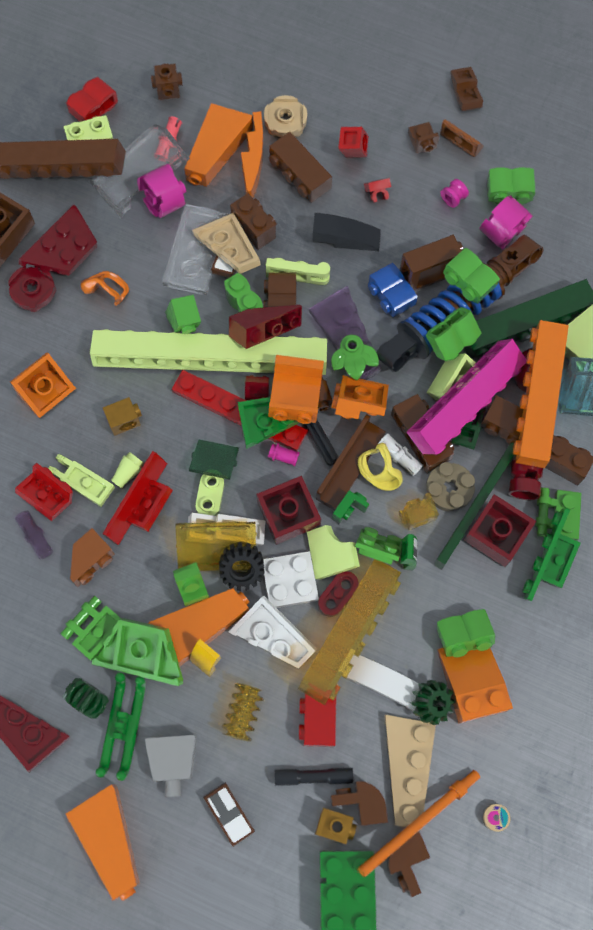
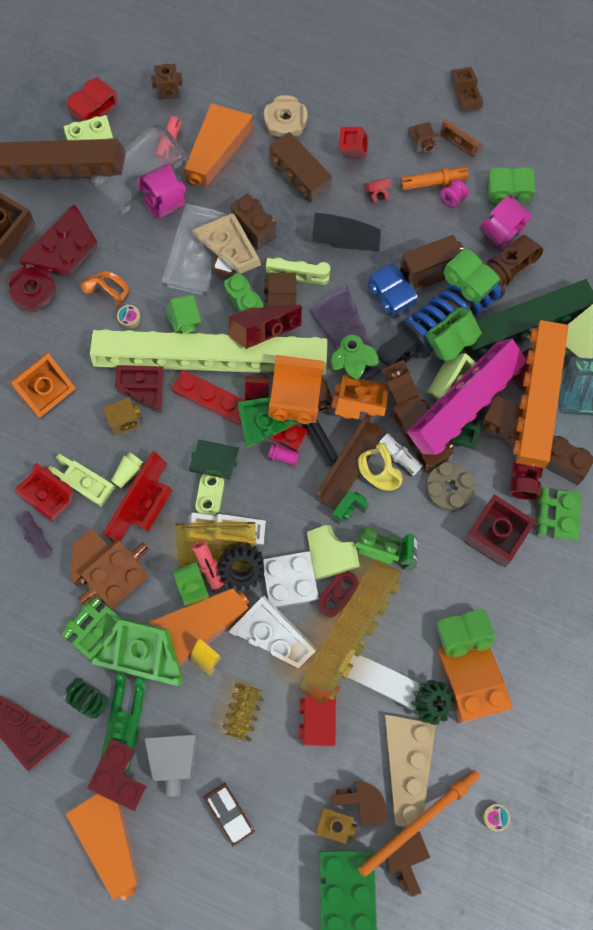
orange slope [241,111,263,198] -> none
dark red brick [256,475,321,545] -> none
black piece [275,768,353,786] -> none
clear yellow brick [399,493,439,530] -> none
dark green tile [434,442,514,570] -> none
green bracket [522,507,581,601] -> none
none -> dark orange plate [78,539,150,610]
none -> dark red plate [86,739,147,812]
none -> dark red wing [115,365,164,412]
none -> tile [117,305,141,329]
none -> coral pin [192,540,224,591]
none -> reddish brown brick [382,359,419,404]
none -> orange pin [400,166,469,191]

